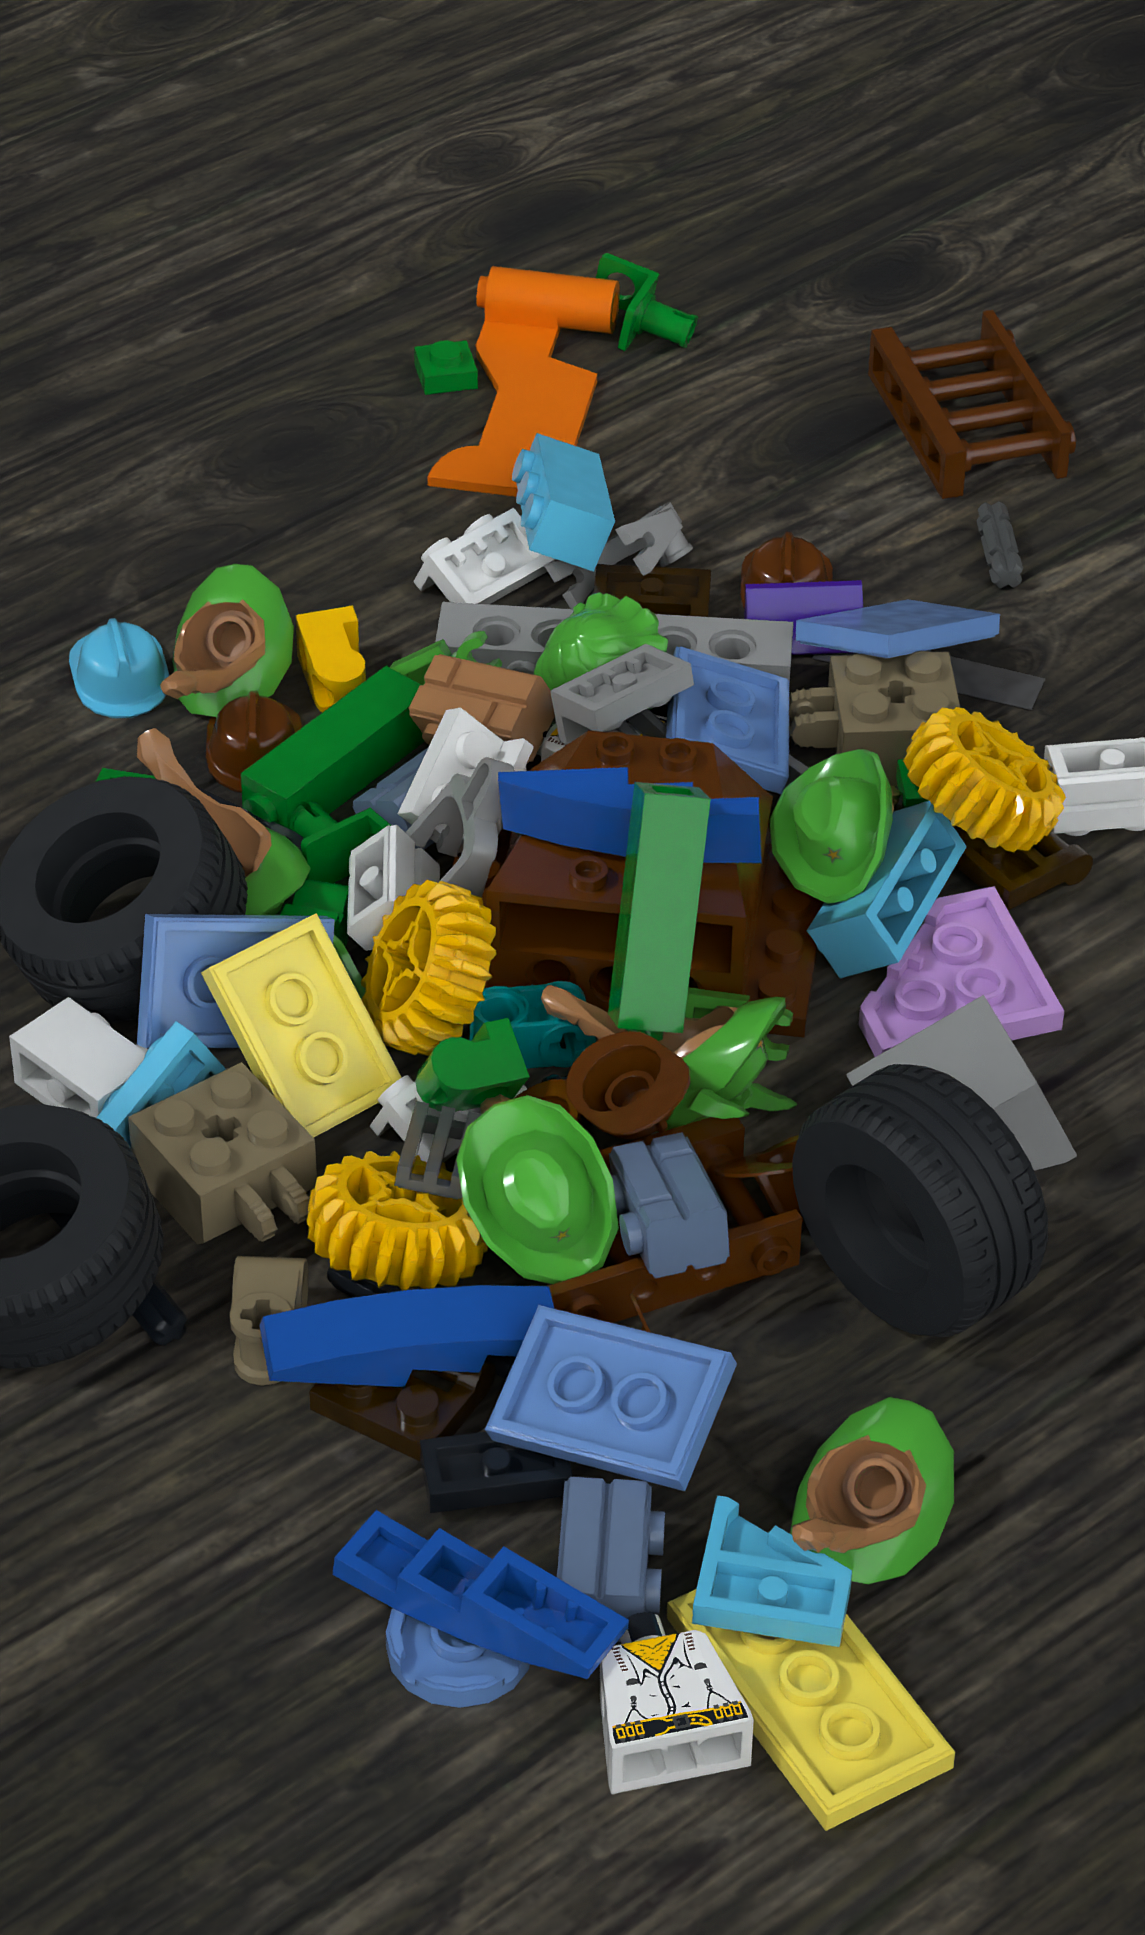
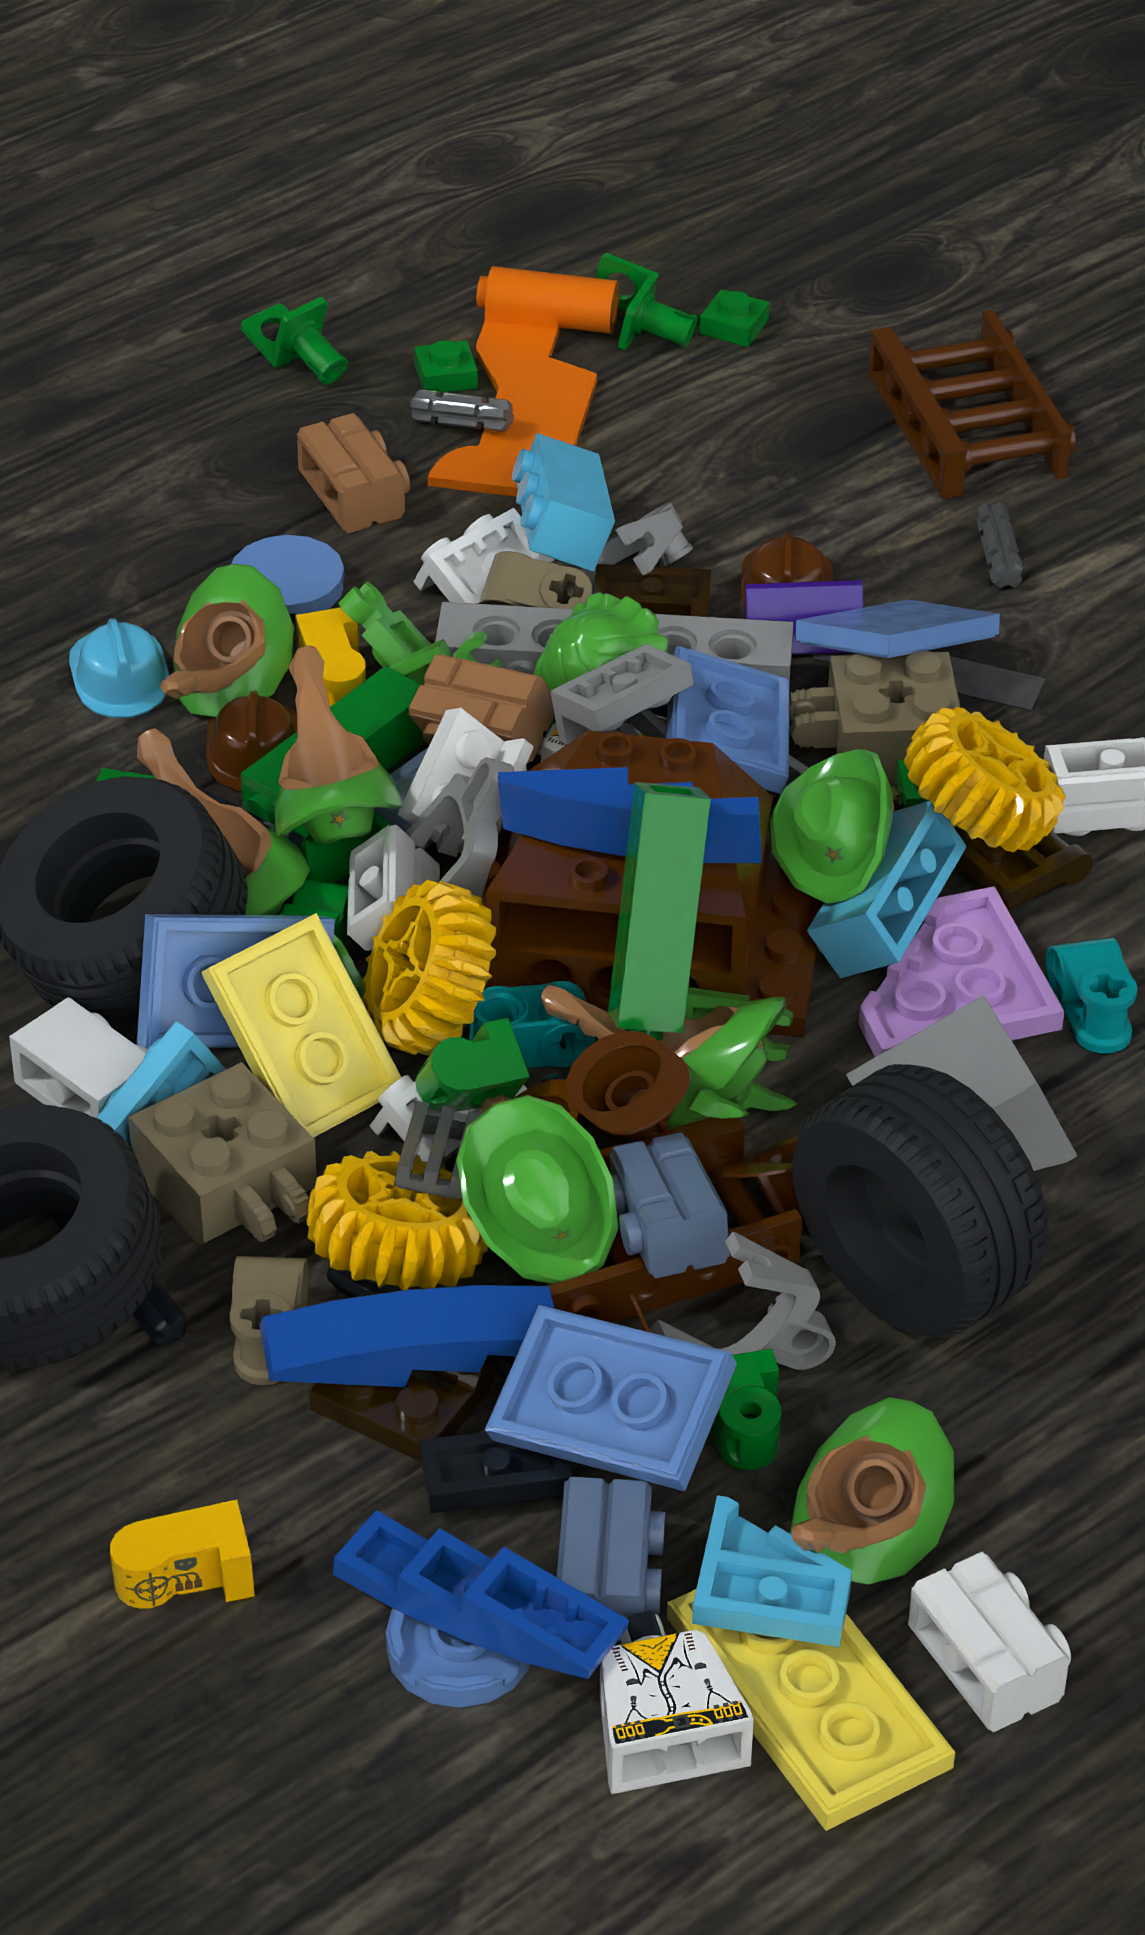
none -> yellow leg [110,1499,255,1609]
none -> medium blue tile [232,535,344,620]
none -> green bracket [240,297,348,385]
none -> hat [274,645,403,845]
none -> medium nougat brick [297,413,410,534]
none -> bright green plate [339,582,431,668]
none -> dark grey axle [410,390,514,432]
none -> dark tan piece [478,551,592,609]
none -> light grey piece [650,1232,836,1370]
none -> green plate [699,289,770,347]
none -> green leg [711,1349,782,1470]
none -> white brick [908,1551,1071,1733]
none -> teal piece [1046,937,1138,1053]

